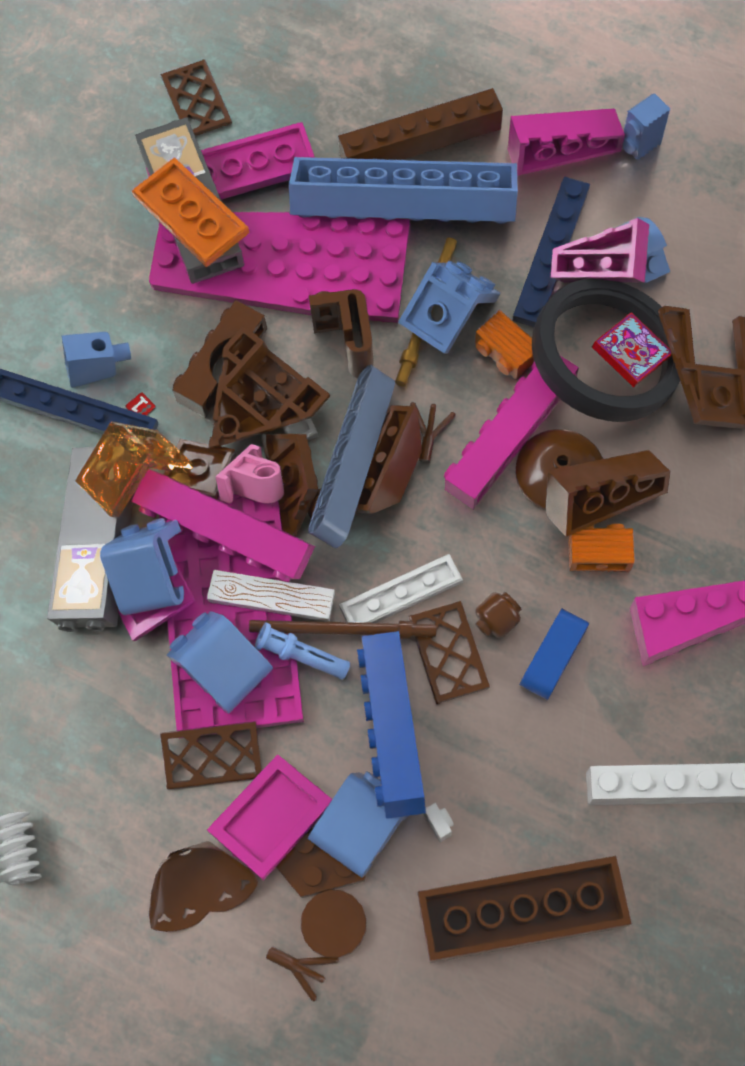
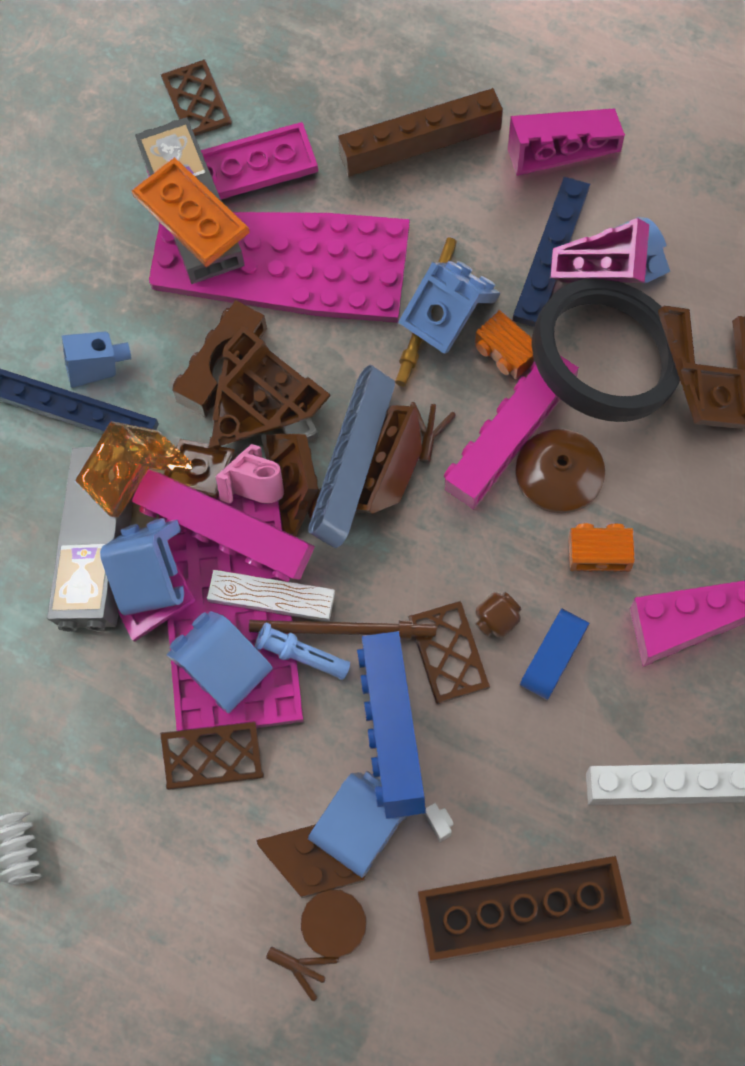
red sticker [125,392,156,415] -> none
reddish brown piece [149,841,258,932] -> none
dark pink piece [207,754,332,880] -> none
medium blue brick [289,157,518,223] -> none
reddish brown piece [309,289,374,378] -> none
white tile [339,554,463,623] -> none
reddish brown wedge [546,450,671,537] -> none
tile [591,312,672,388] -> none
medium blue brick [622,94,670,160] -> none

